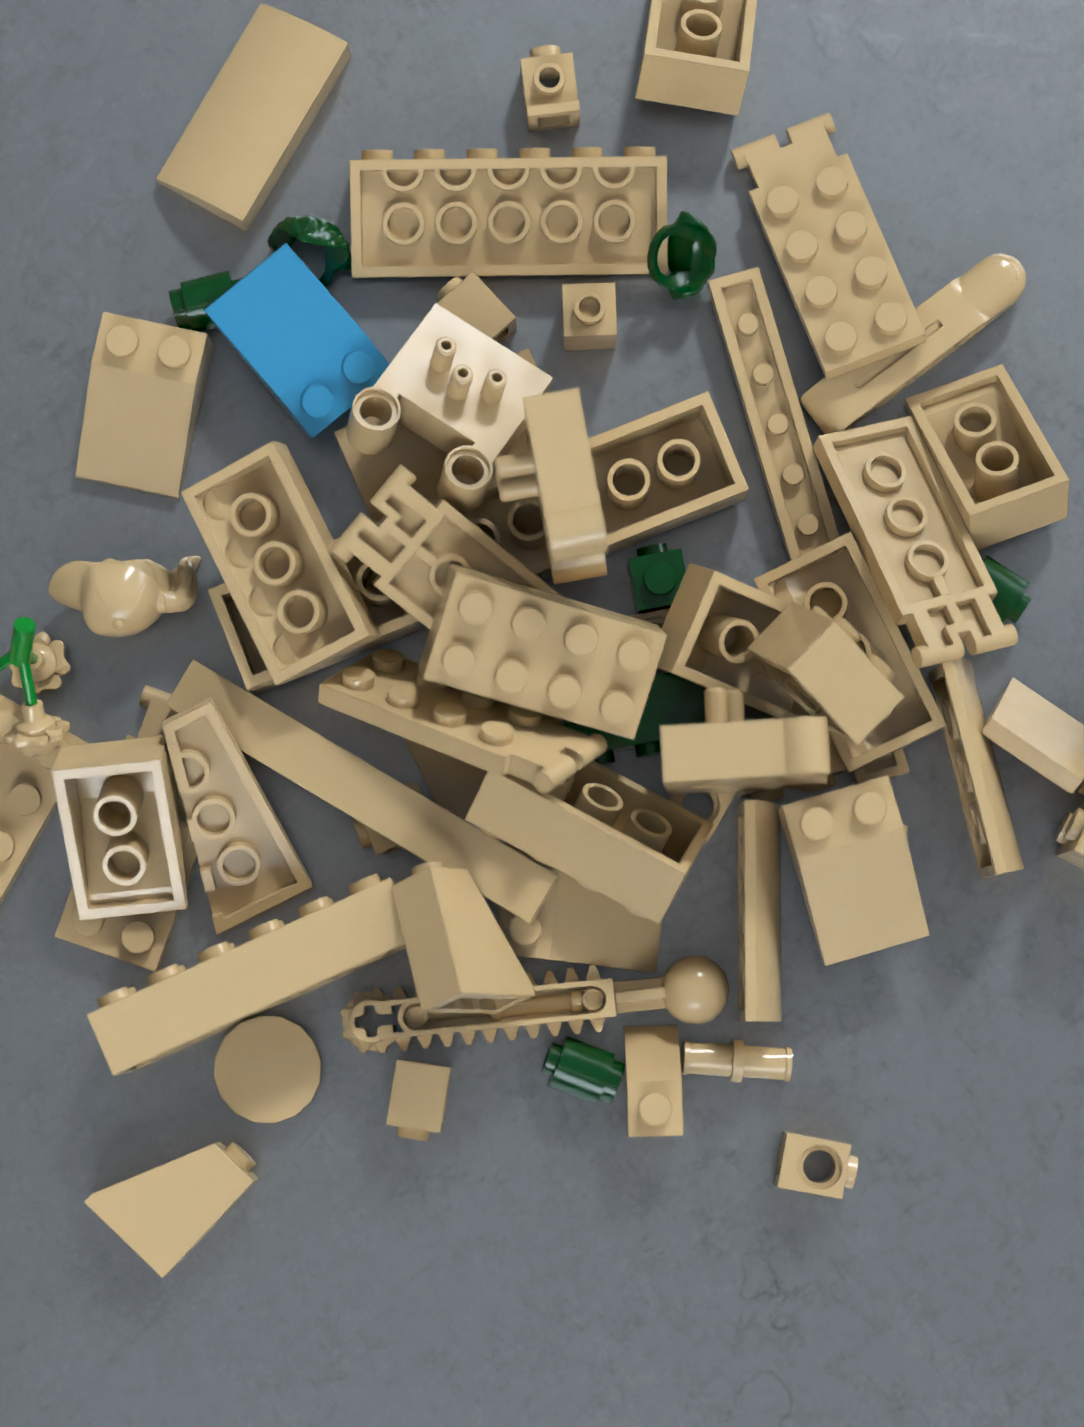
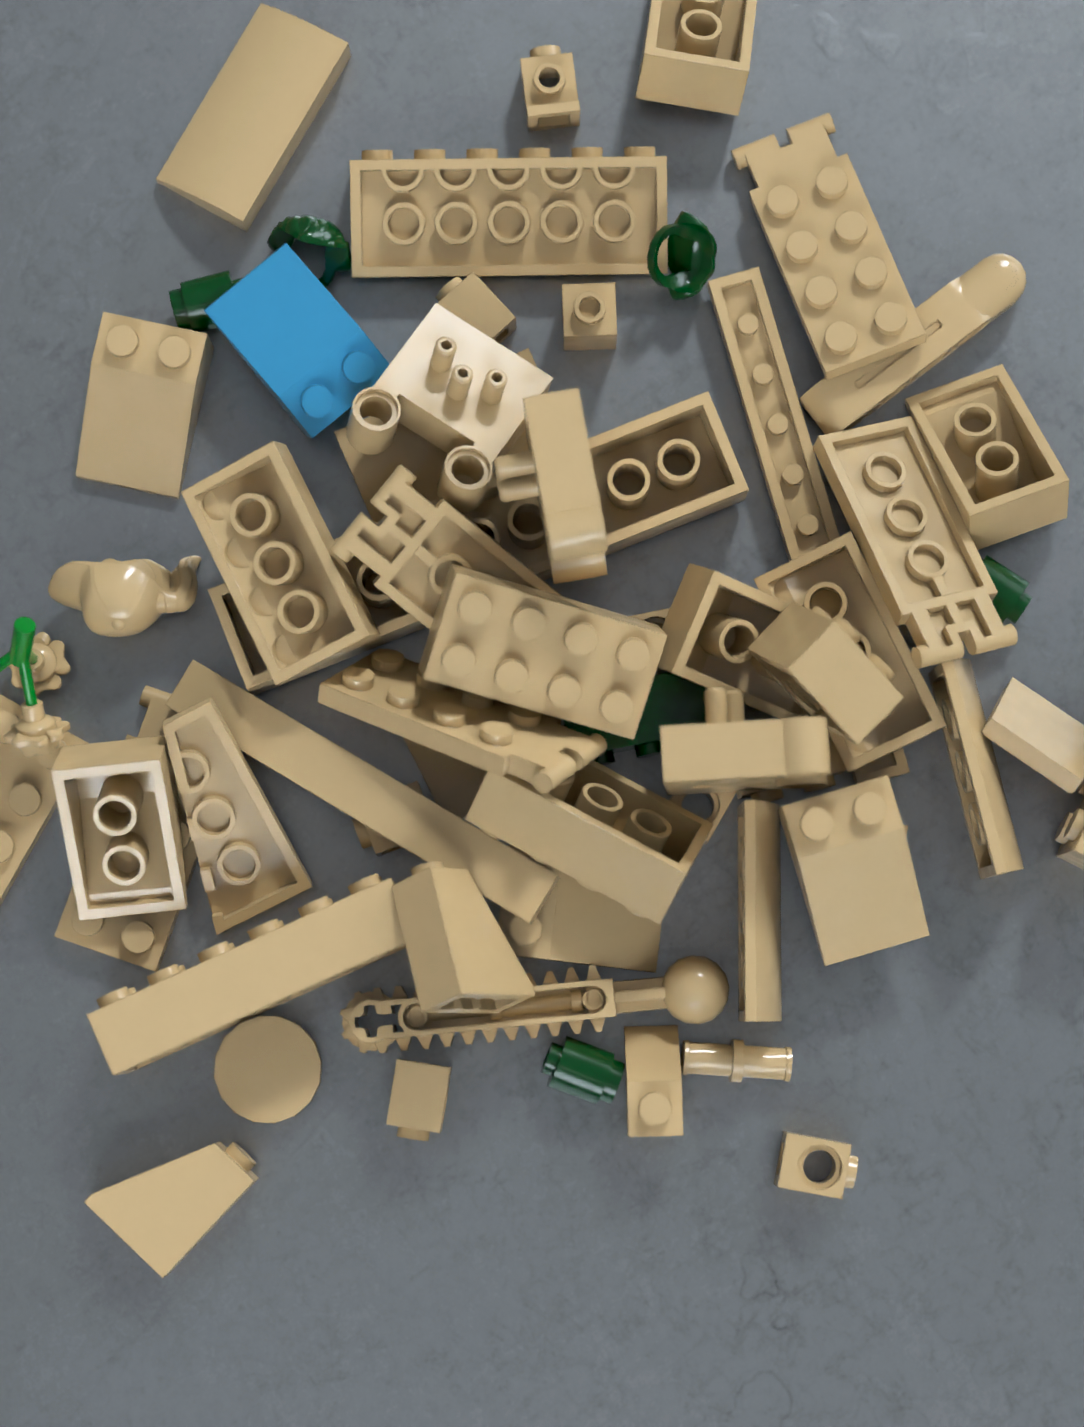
dark green brick [627,543,686,615] -> none

